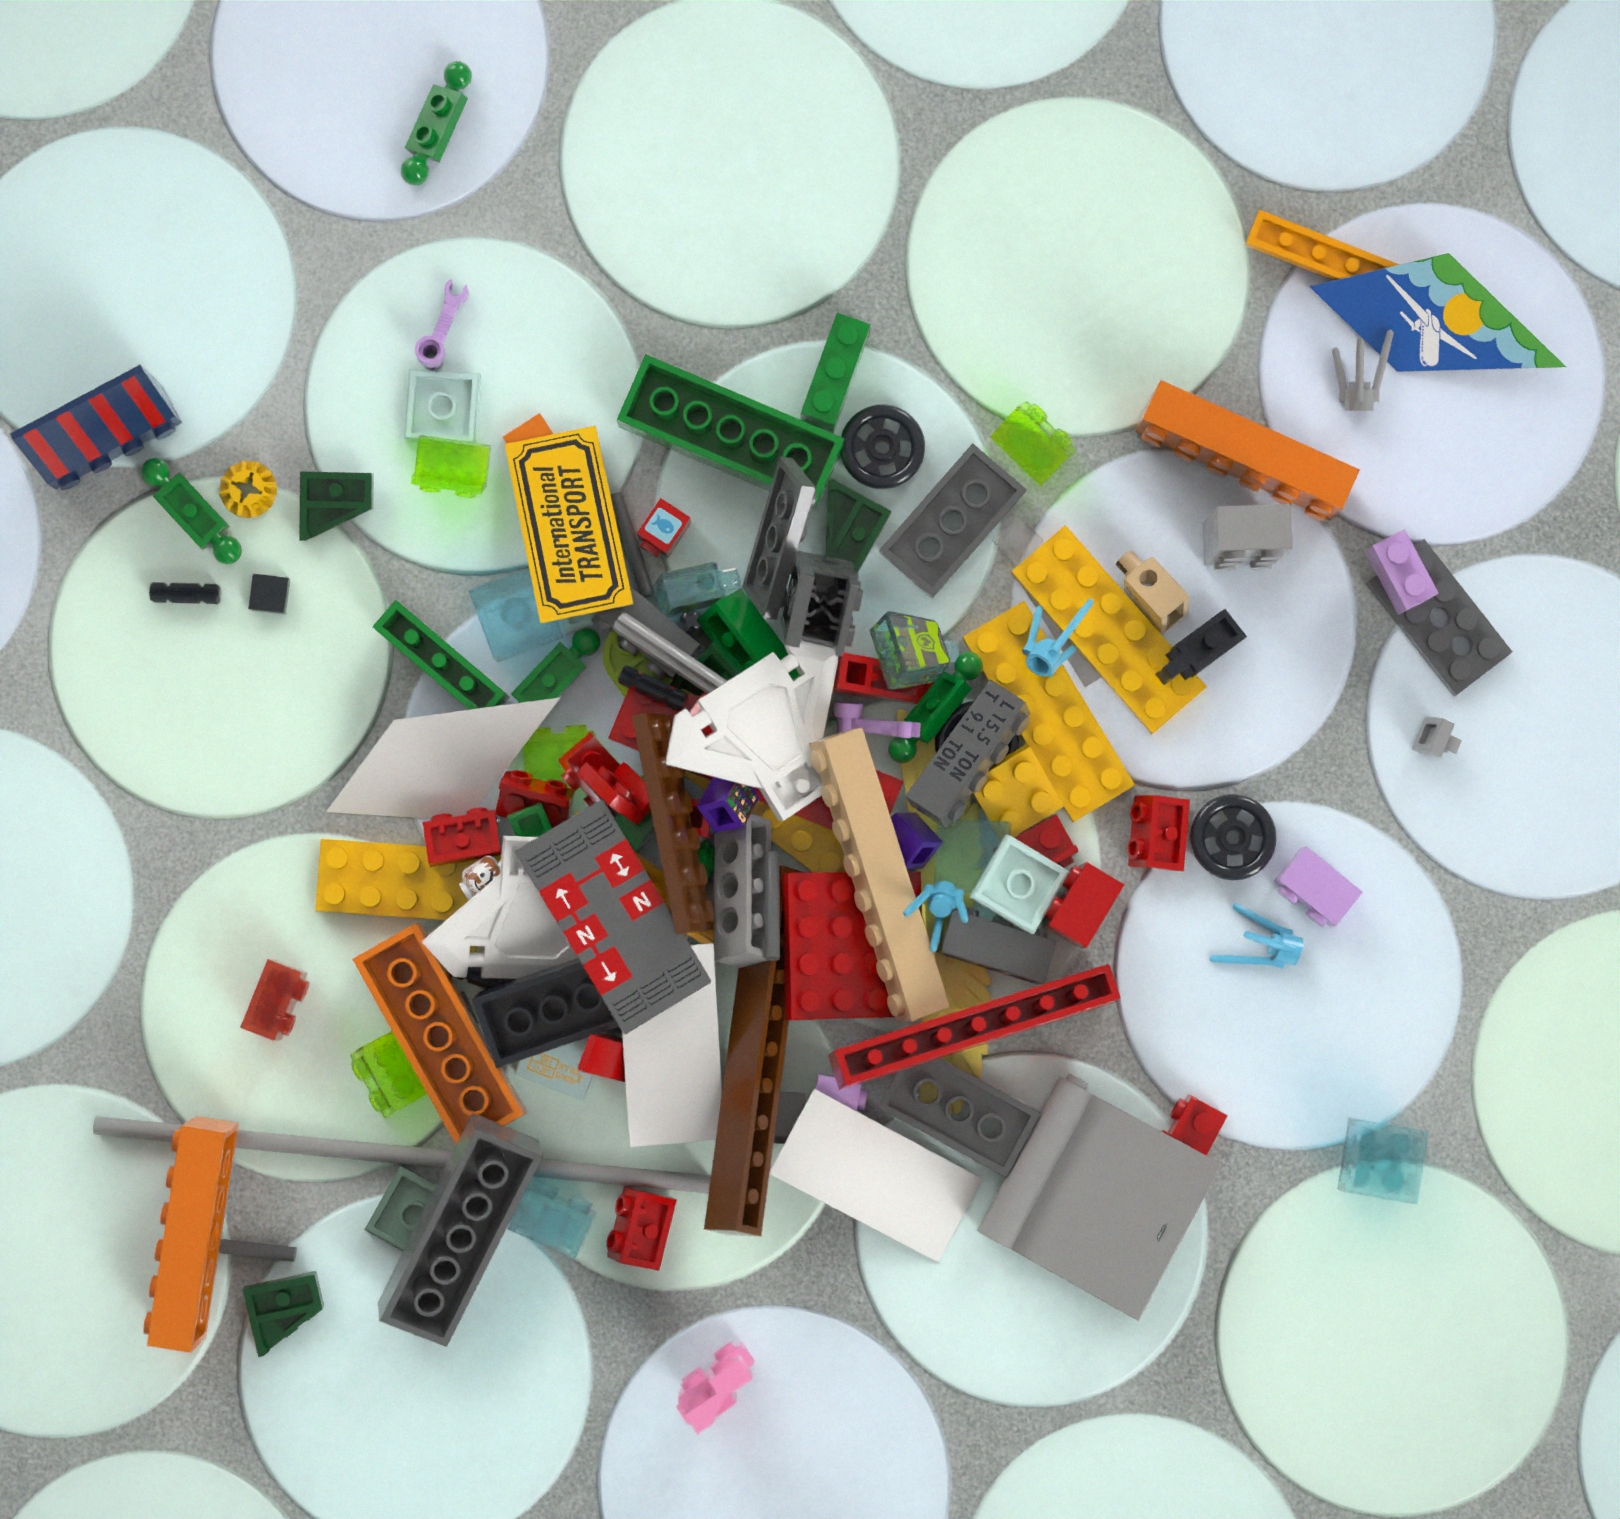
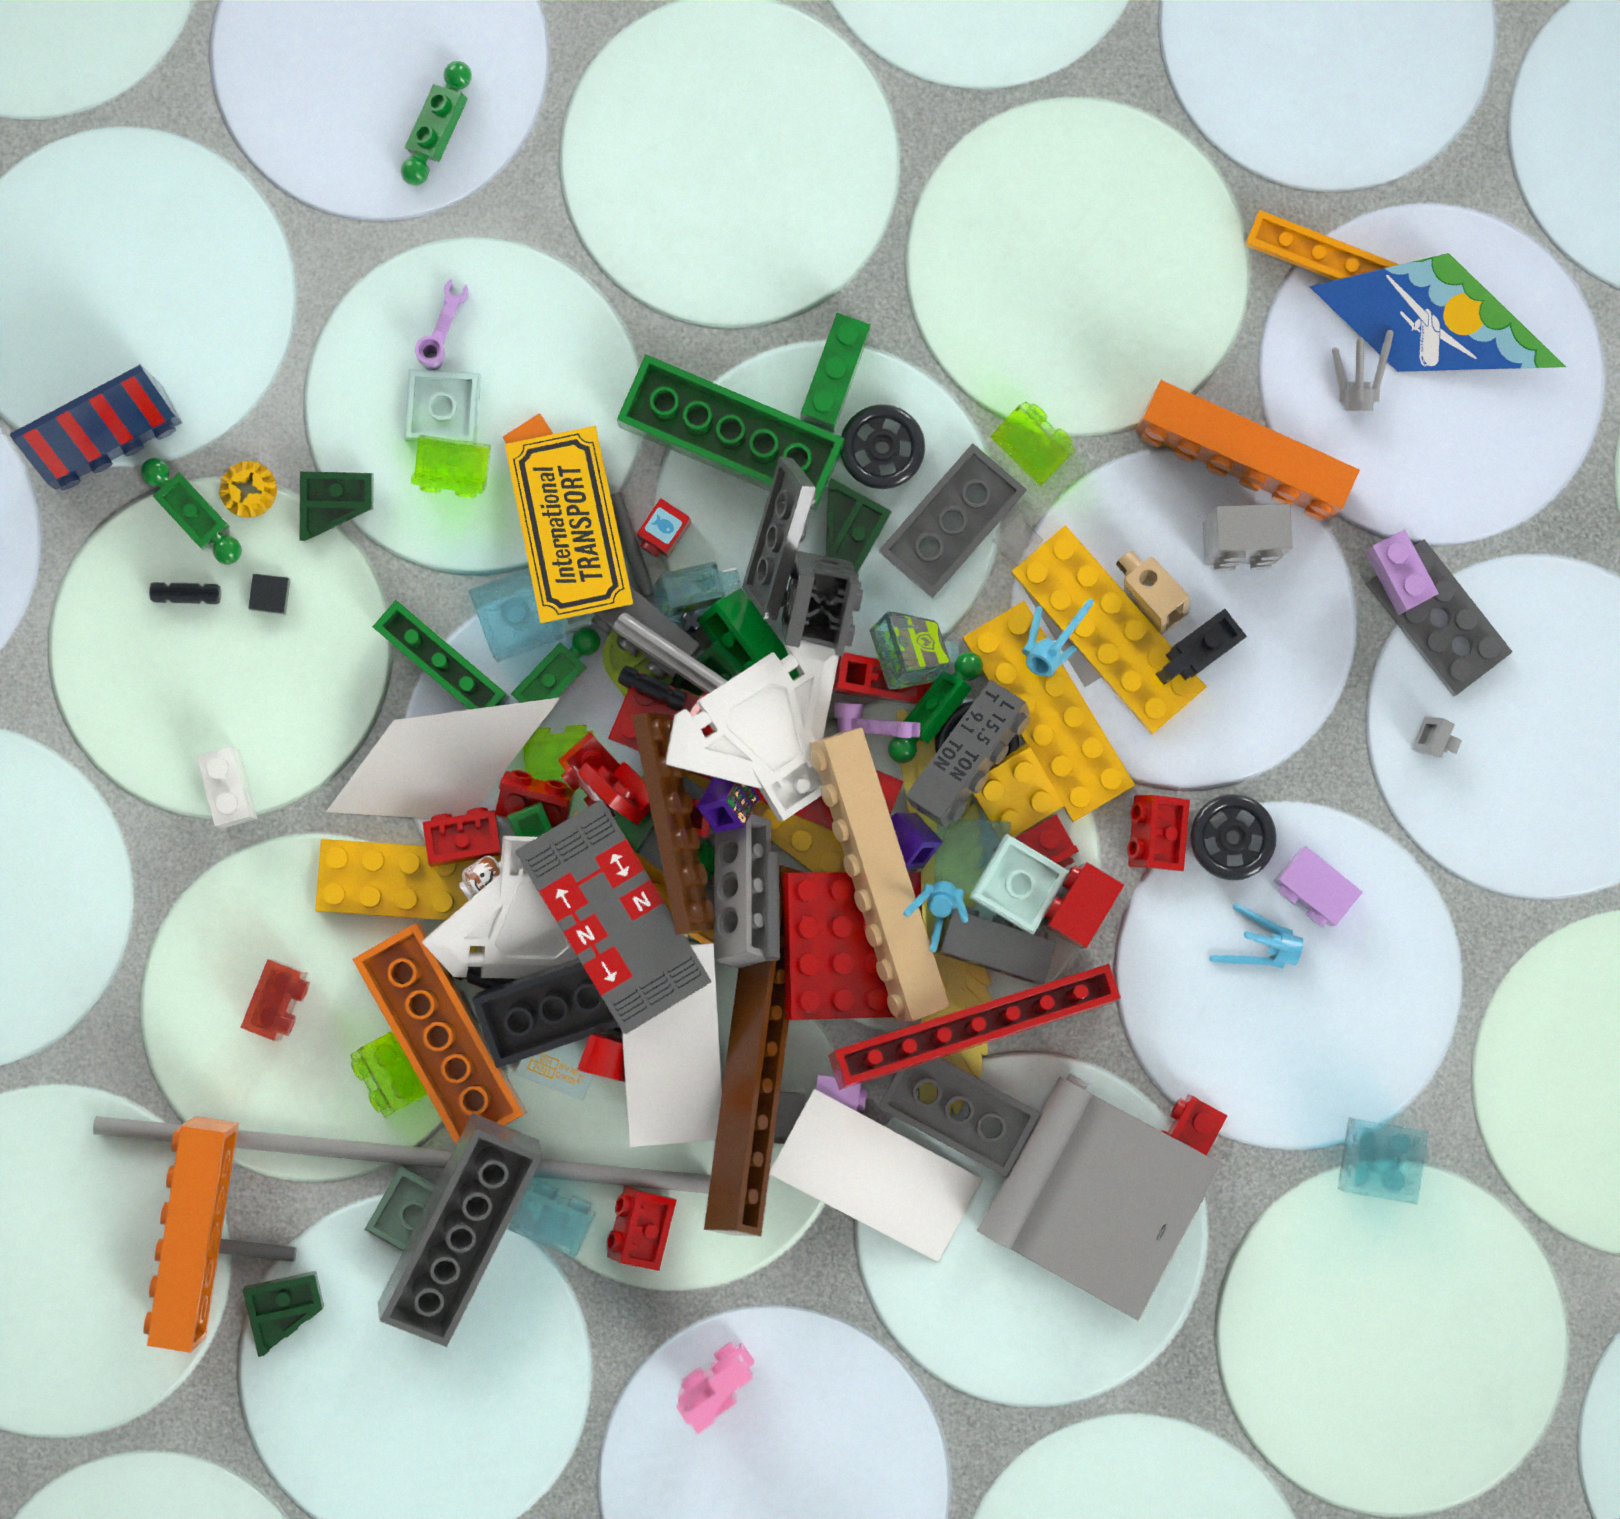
none -> white brick [196,746,257,828]

